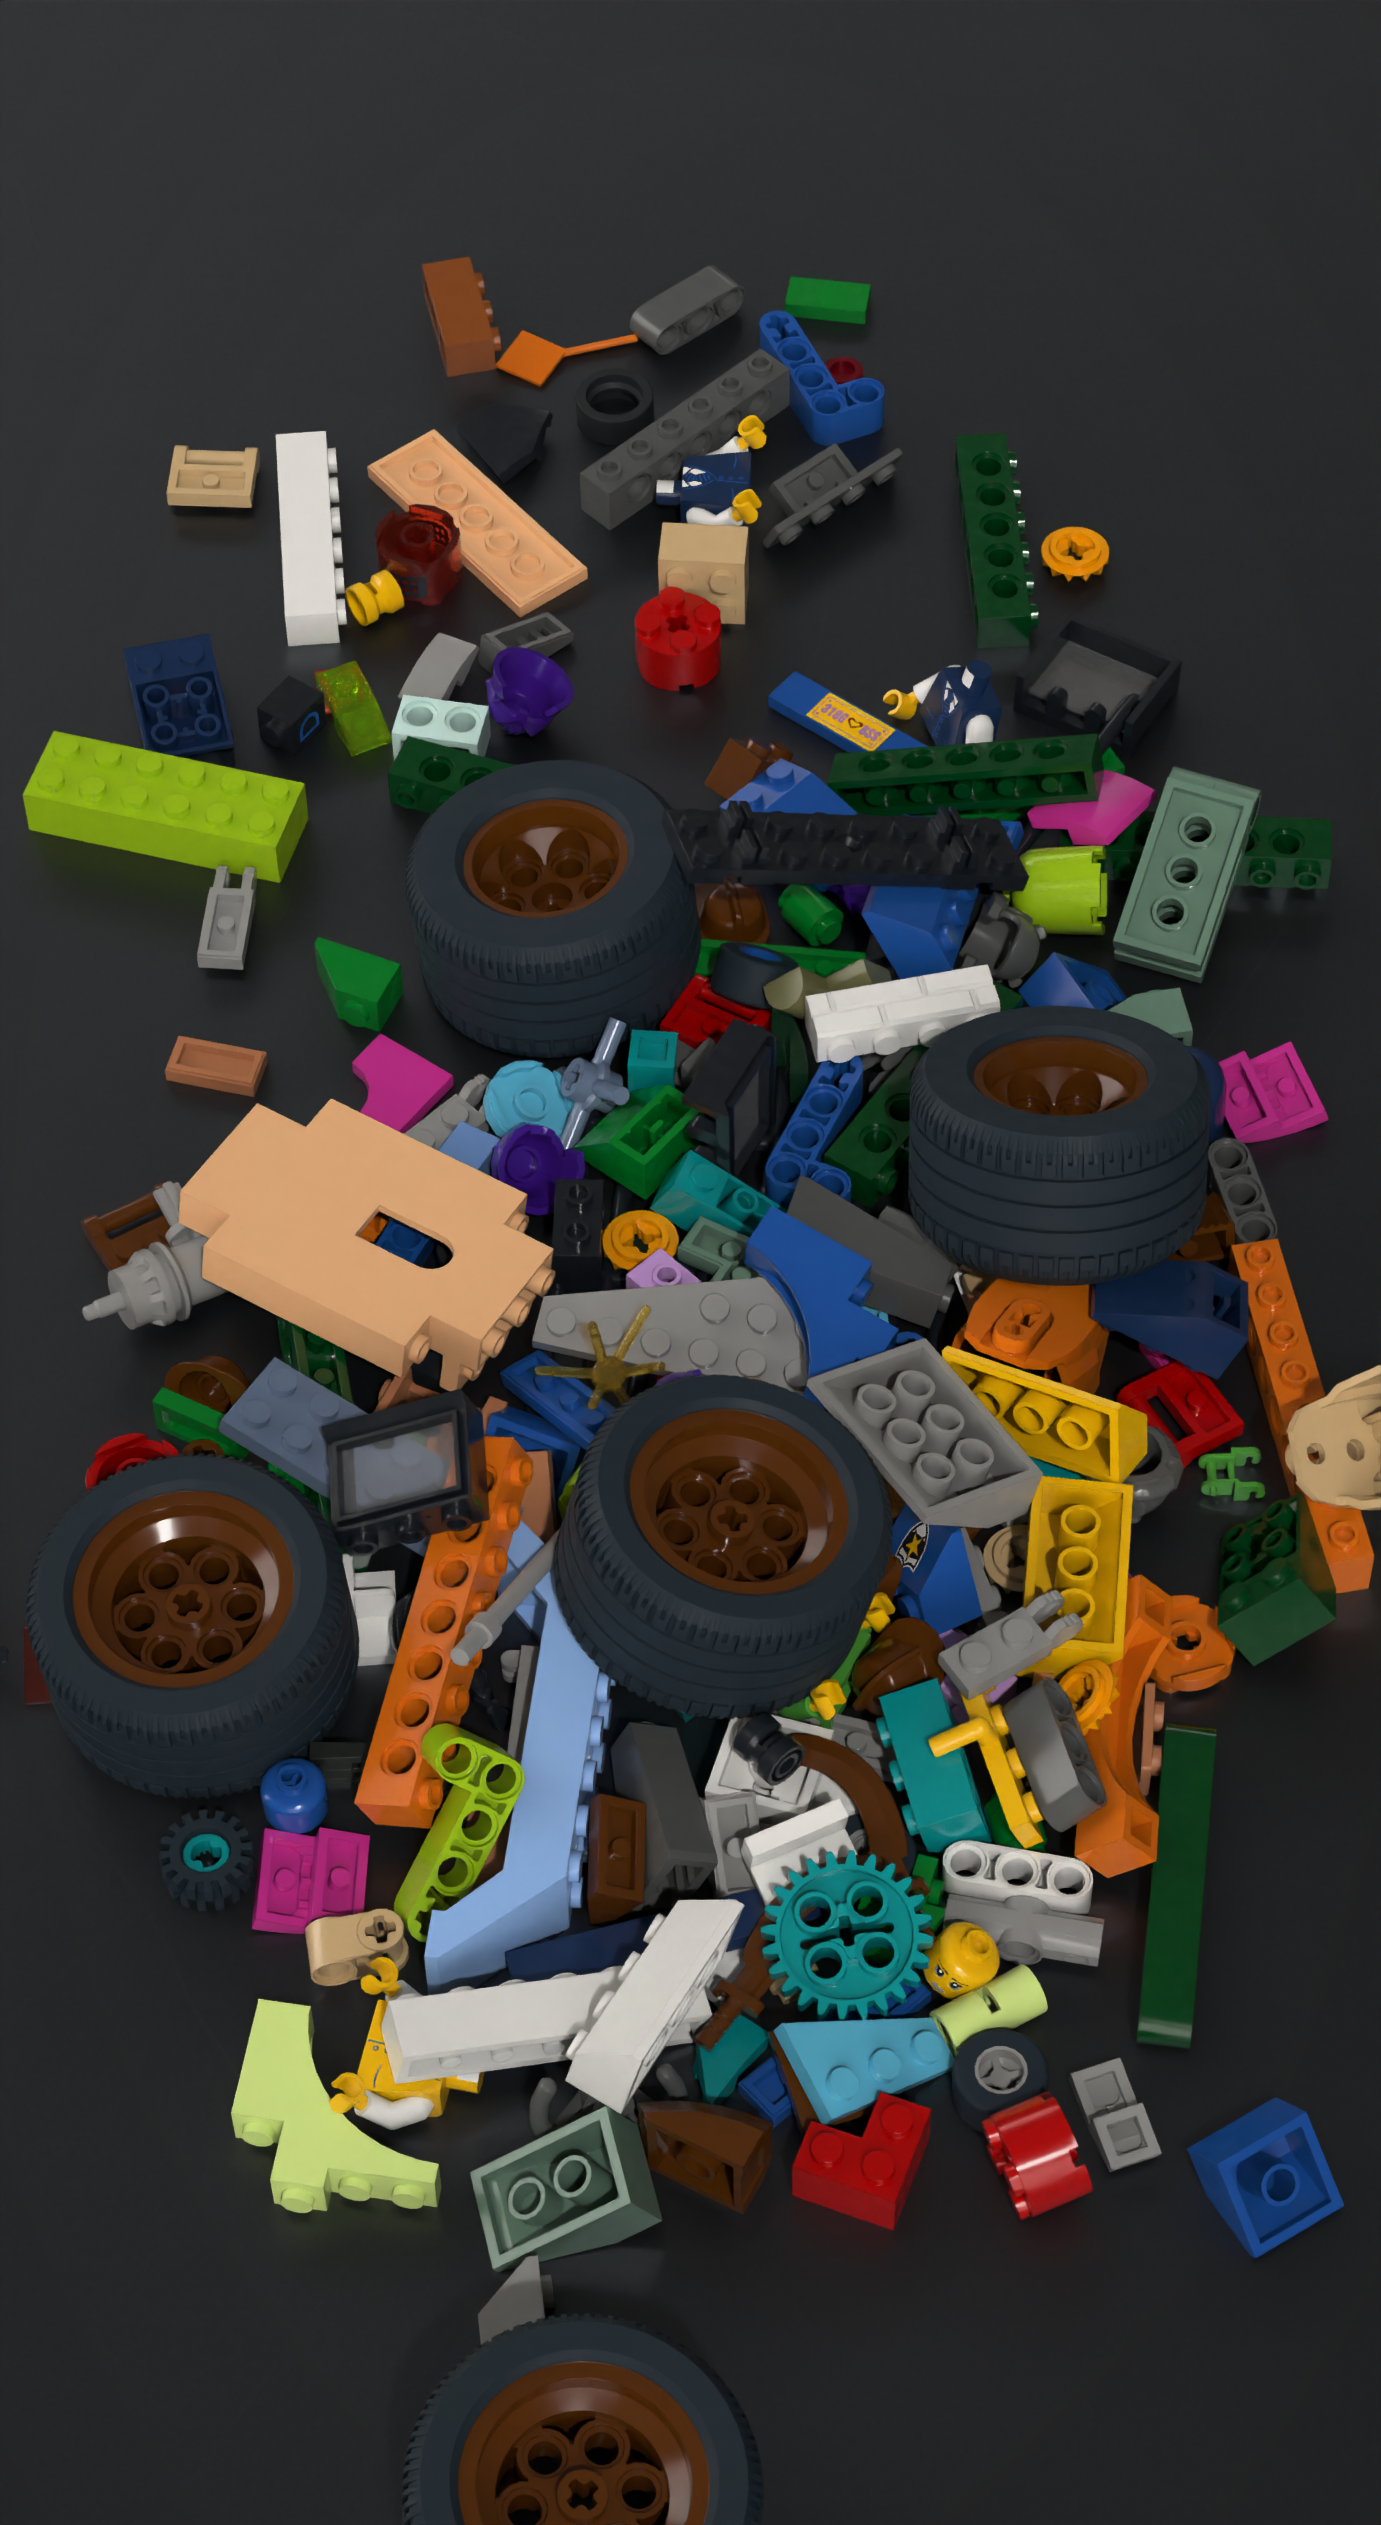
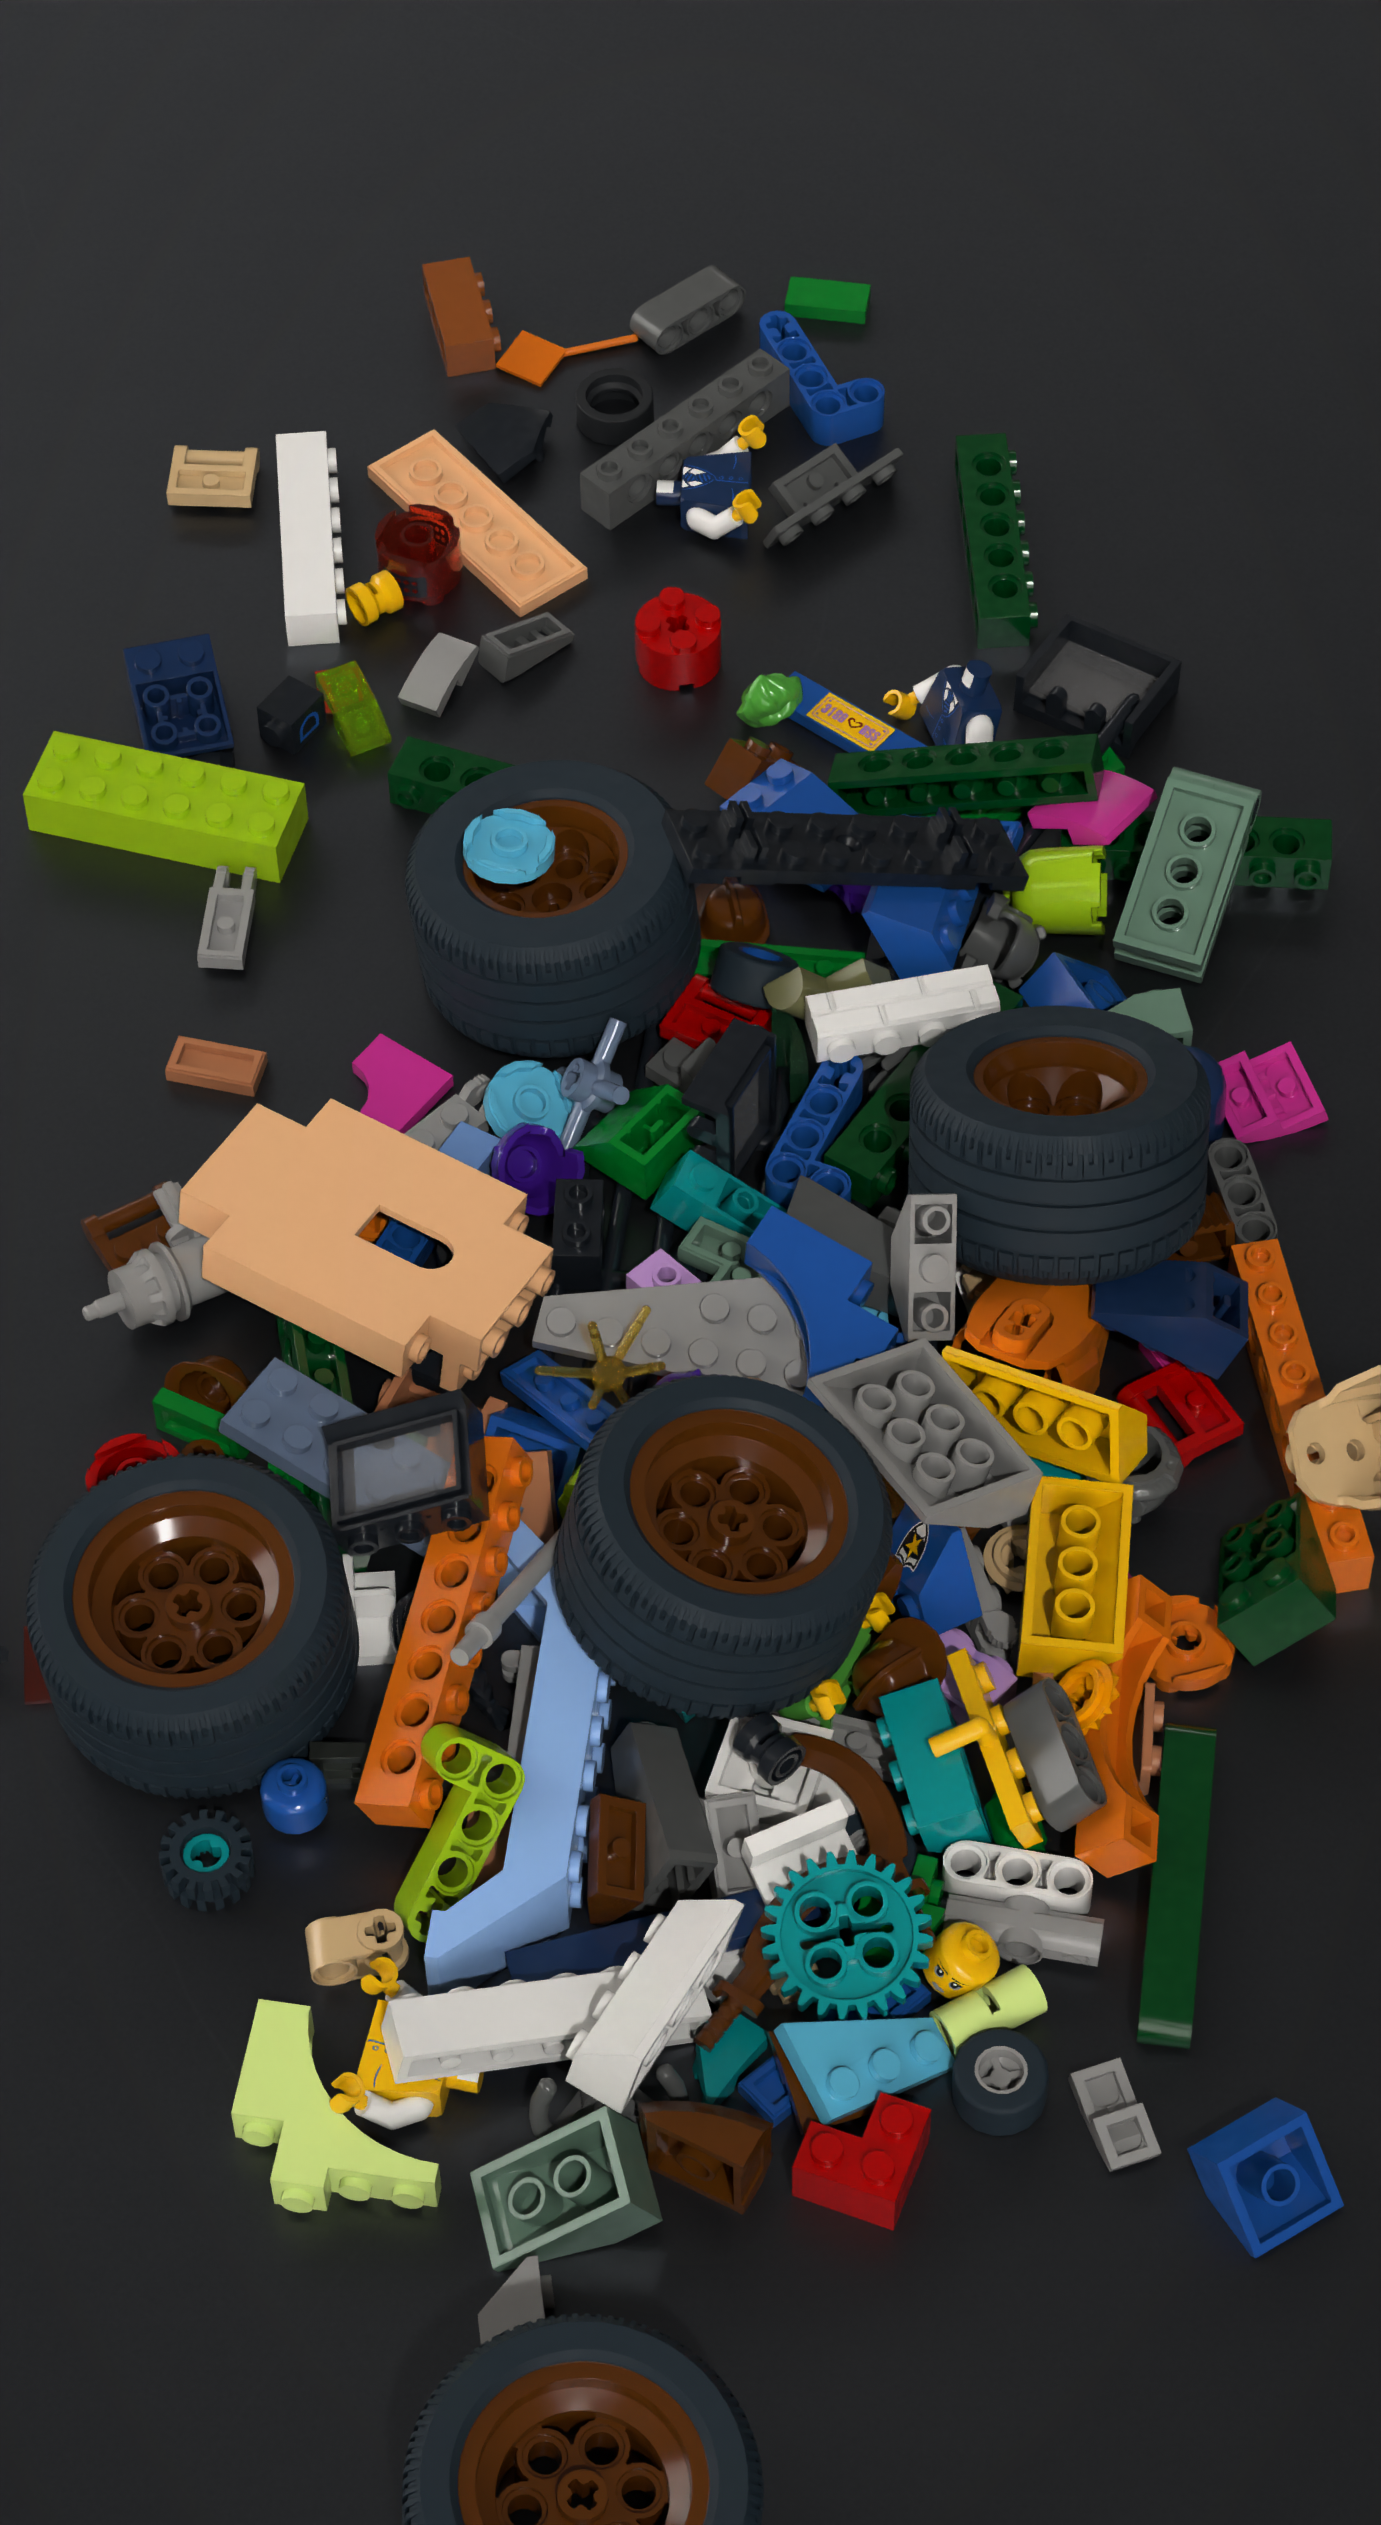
dark pink slope [251,1827,370,1934] -> none
green slope [314,937,403,1032] -> none
light aqua brick [391,695,491,760] -> none
dark purple helmet [485,647,574,737] -> none
light orange gear [603,1210,679,1272] -> none
teal panel [627,1029,678,1093] -> none
tan brick [658,522,749,625] -> none
green brick [778,884,843,946] -> none
dark red tile [824,357,863,385] -> none
light grey hinge [938,1590,1084,1700] -> none
red brick [981,2091,1093,2220] -> none
light orange gear [1041,527,1109,582] -> none
bright green piece [1198,1447,1265,1501] -> none
none -> medium azure tile [463,808,556,884]
none -> bright green piece [736,673,803,728]
none -> light grey slope [890,1193,957,1342]

